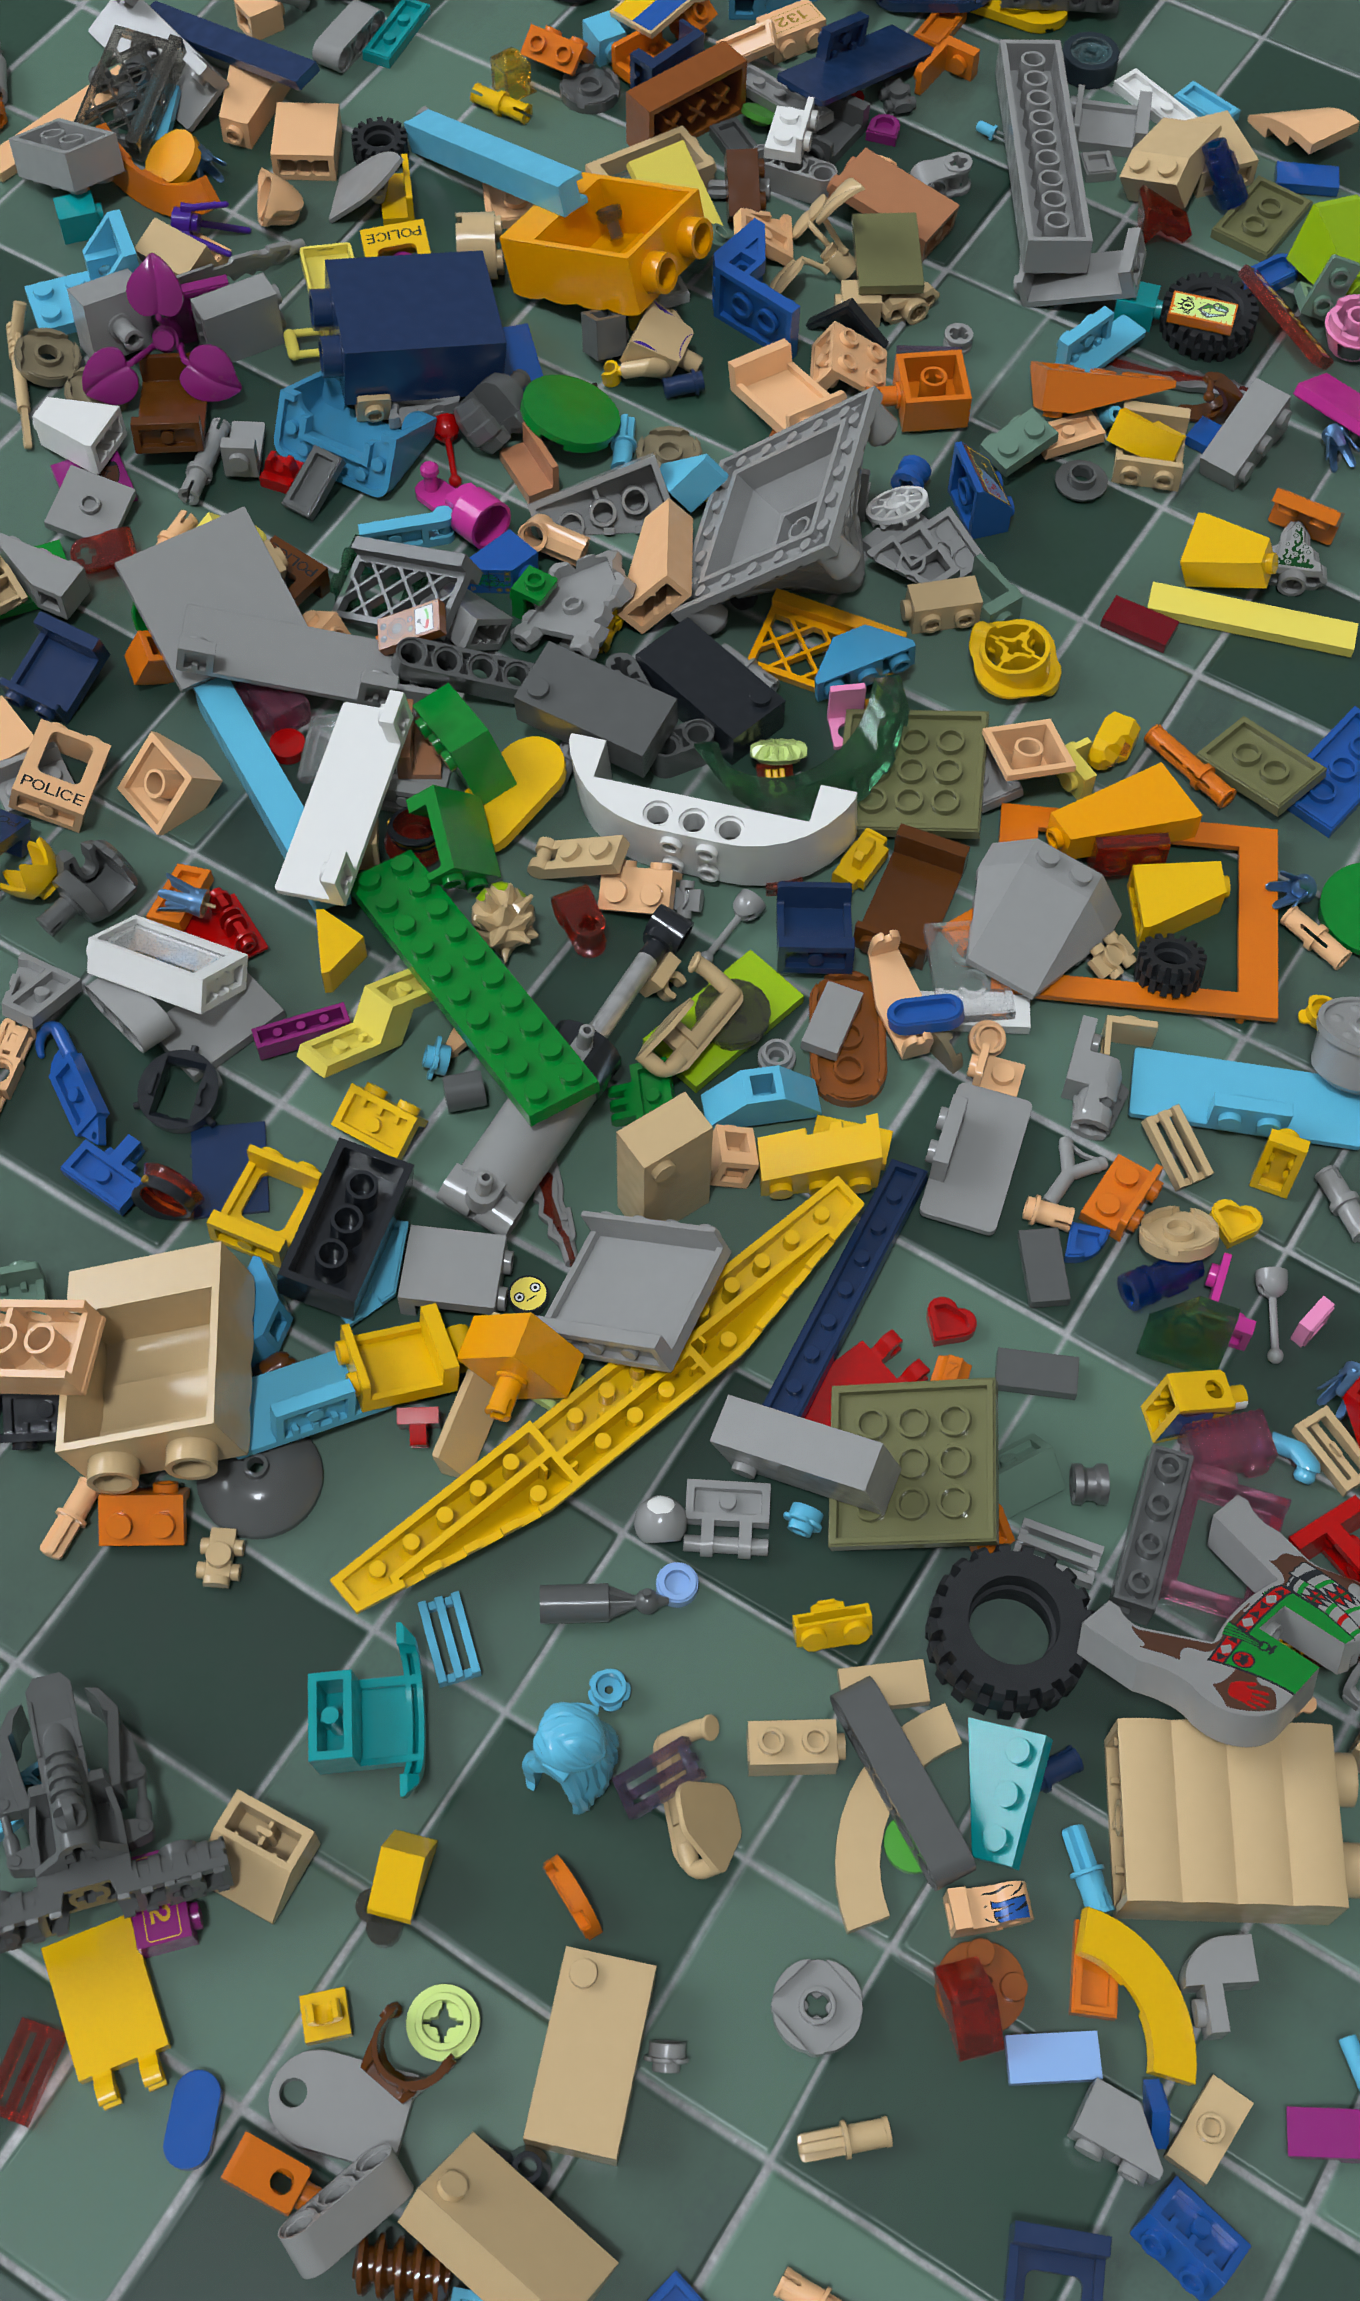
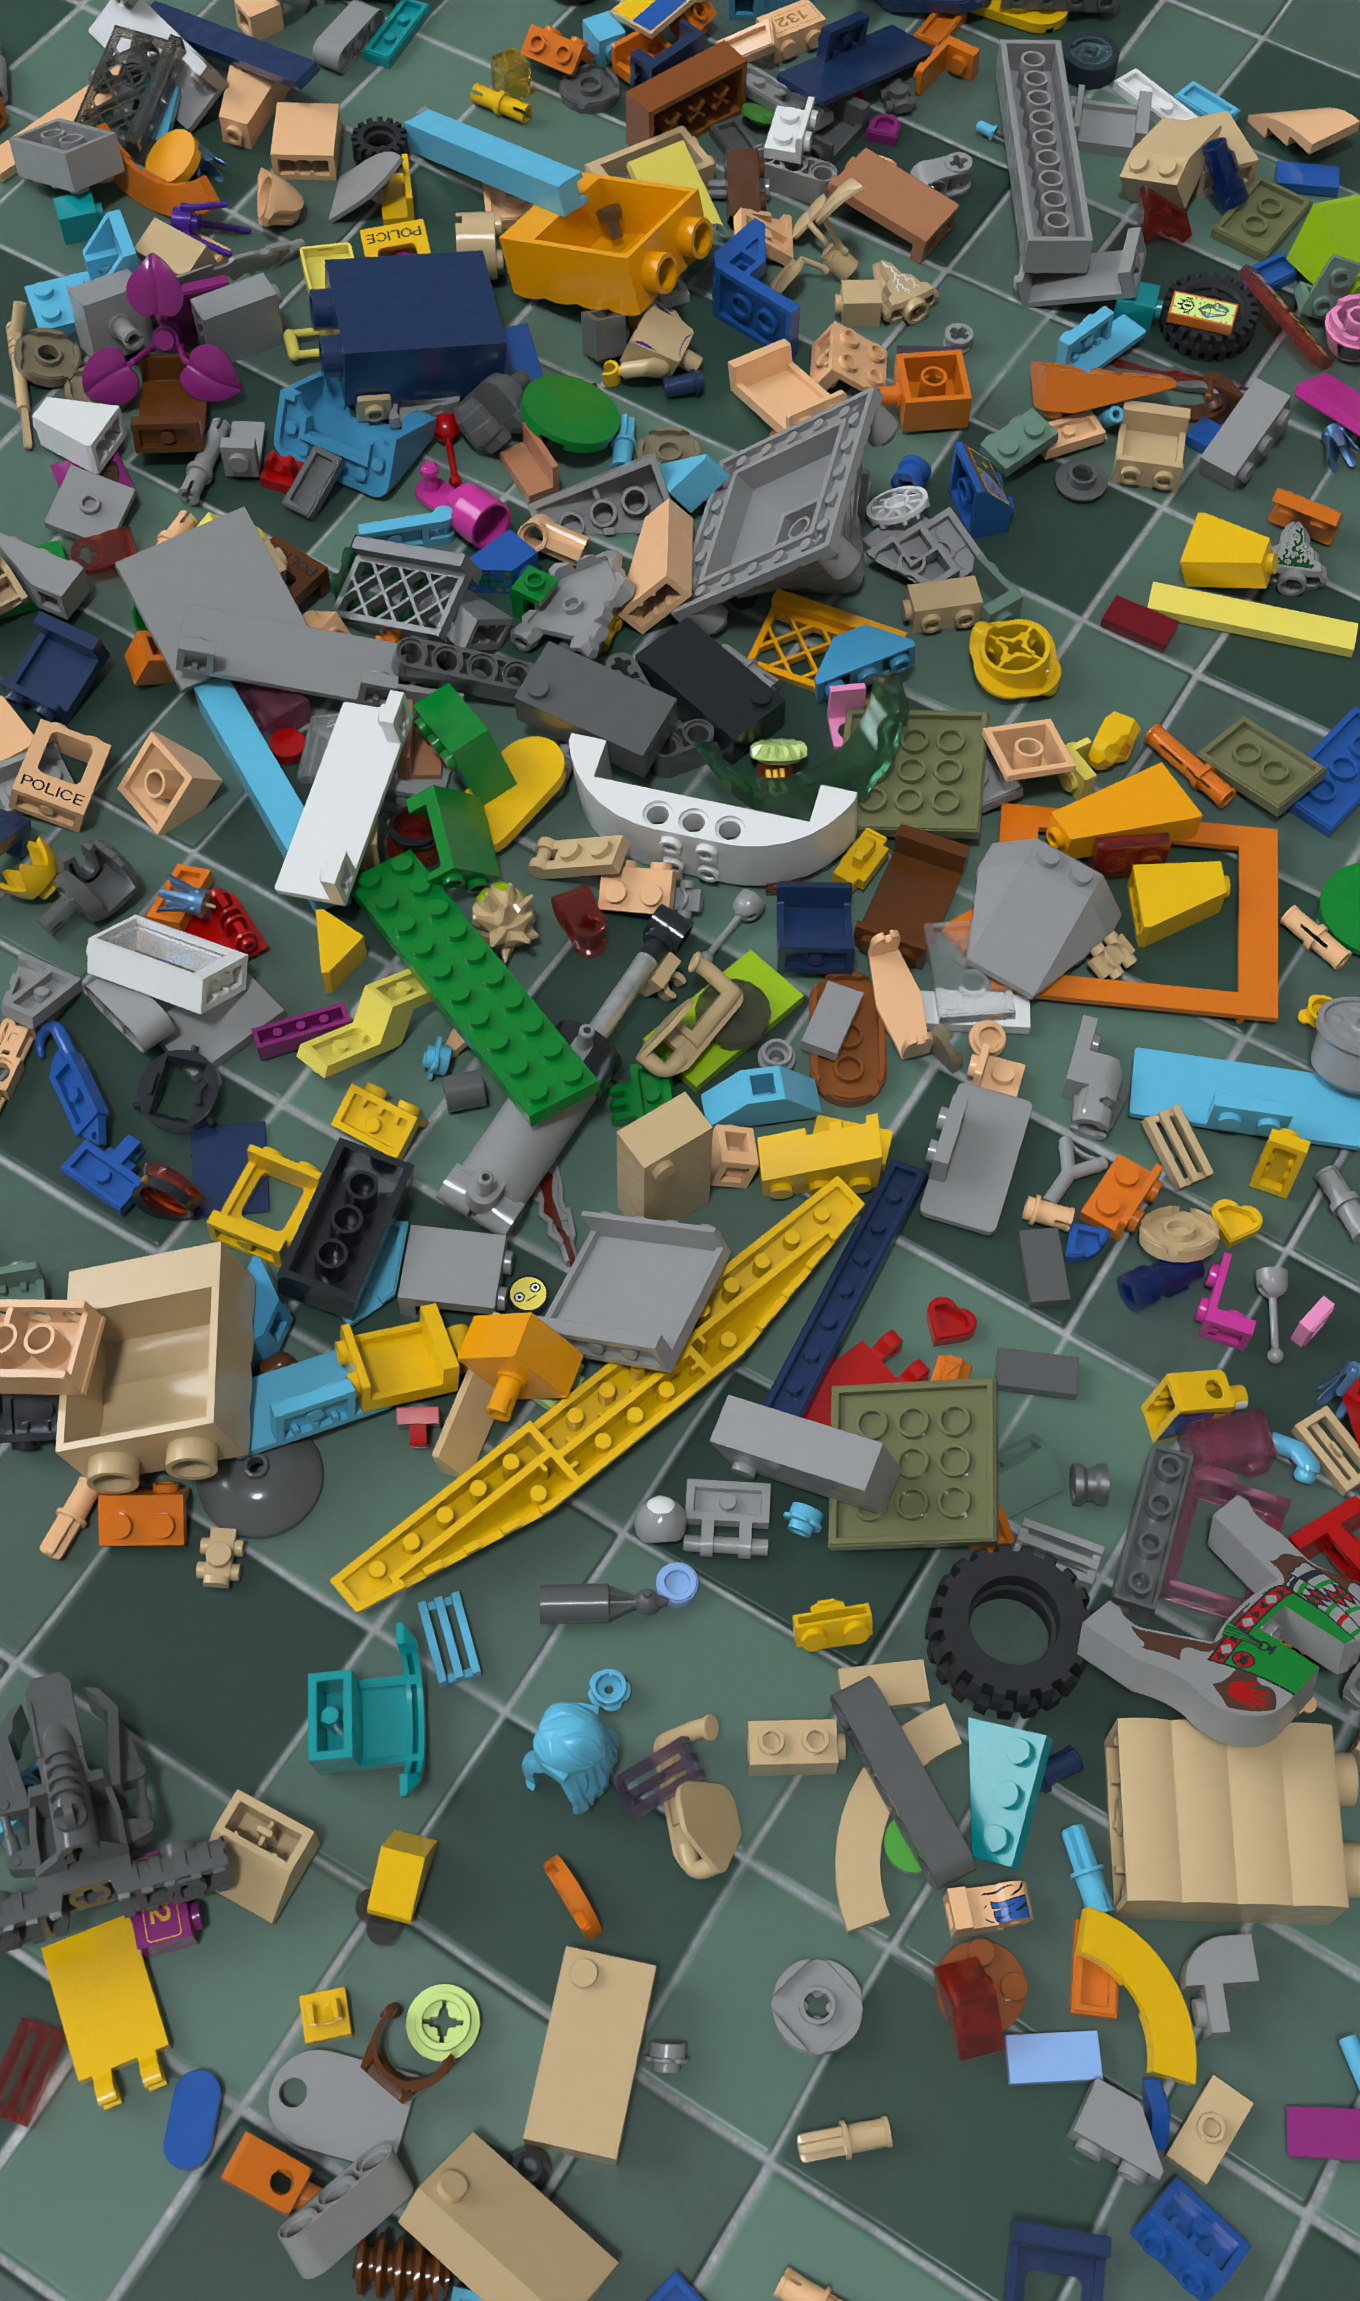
tile [377,598,447,656] -> none
black tile [806,298,889,349] -> none
olive tile [851,212,924,295] -> none
blue tile [887,994,965,1036] -> none
light grey tile [1079,150,1117,183] -> none
tan bracket [1100,1015,1159,1055] -> none
yellow slope [1106,408,1187,462] -> none
black tyre [1134,933,1207,998] -> none
clear green plate [1136,1296,1241,1372] -> none
flat silver piece [1265,870,1317,909] -> none

